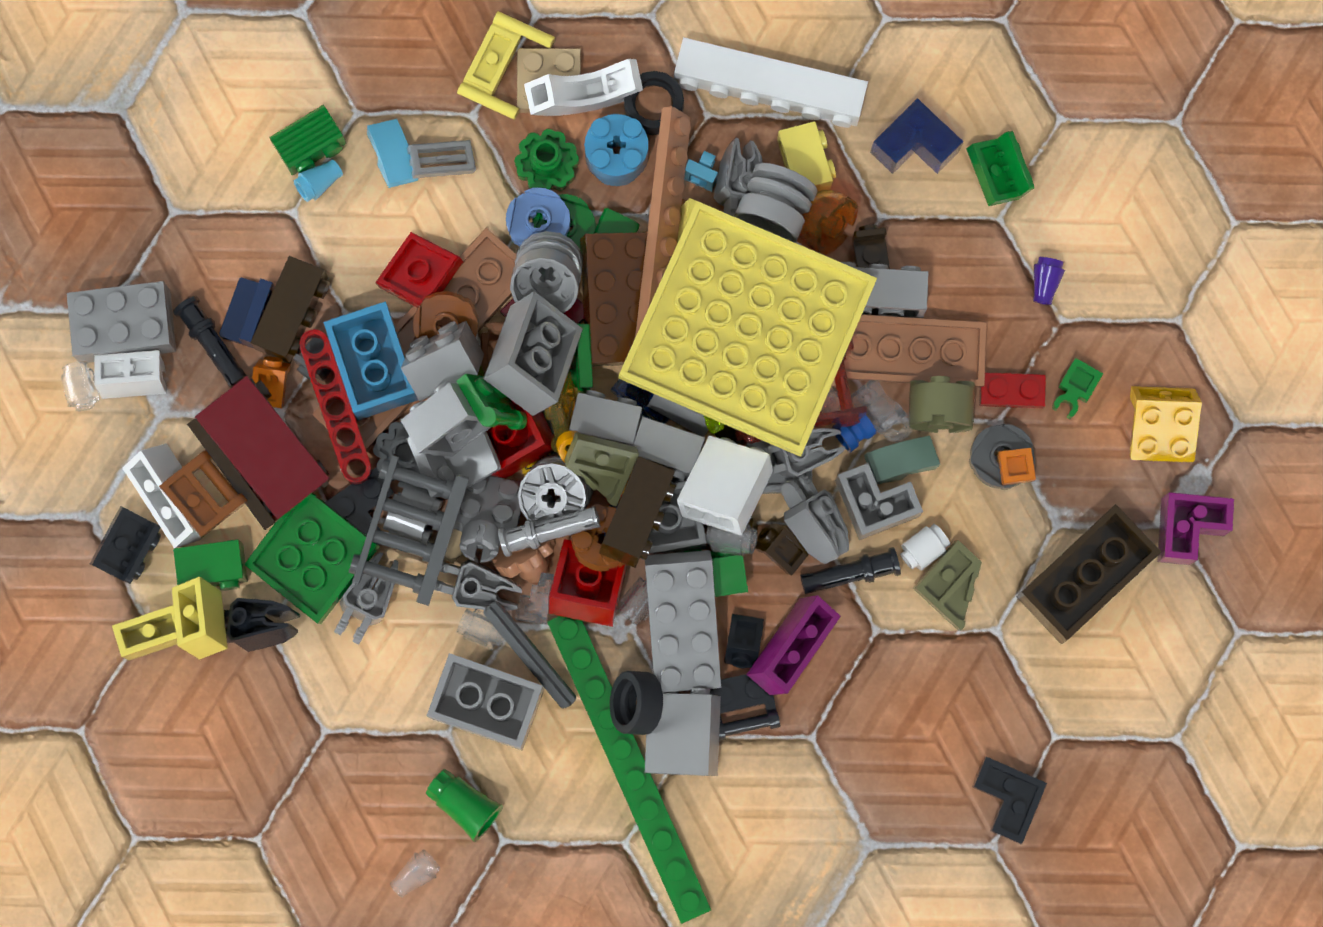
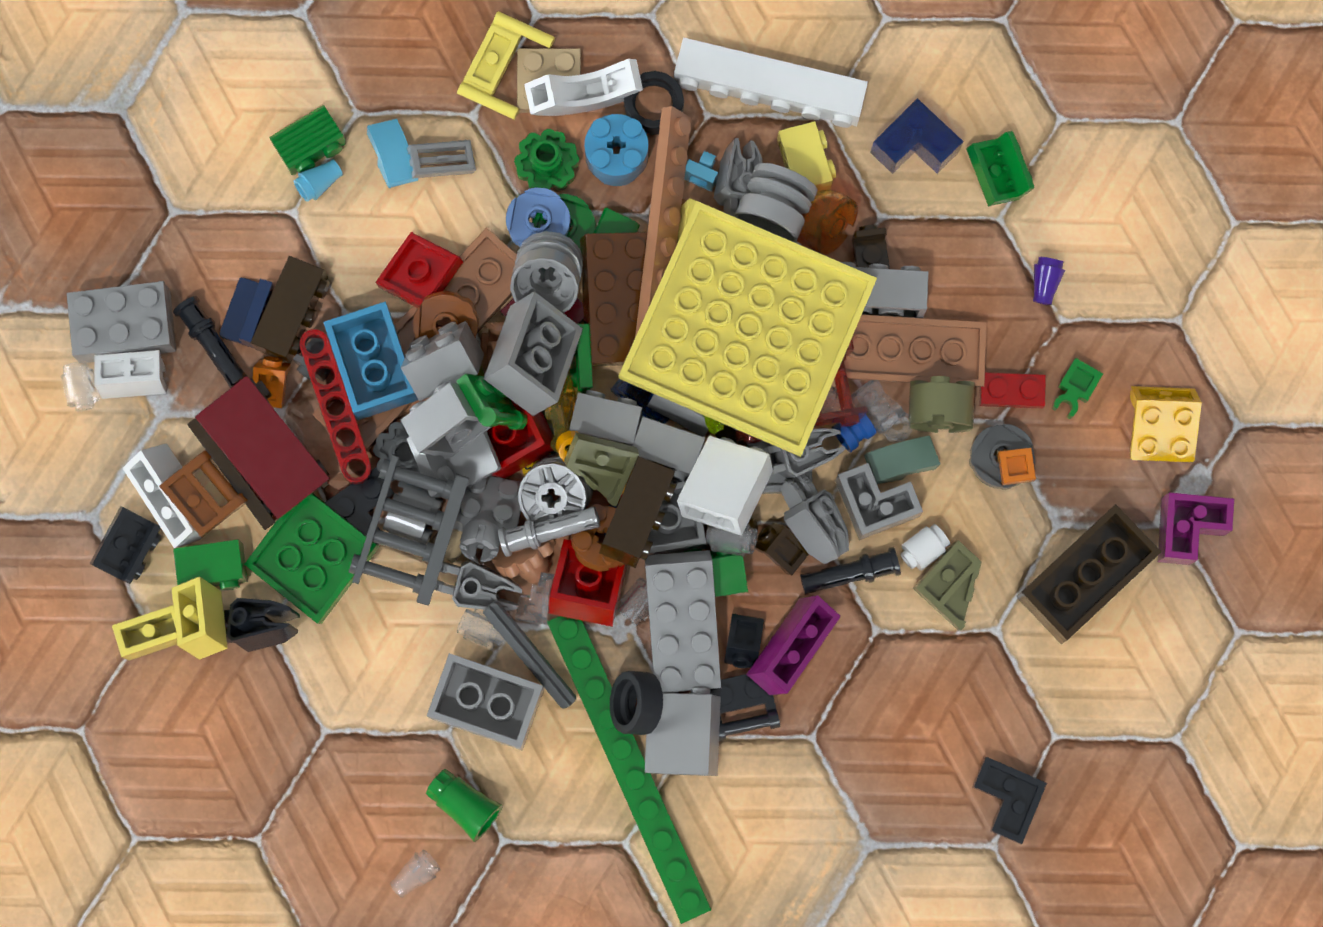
light grey hinge [334,552,398,645] -> none

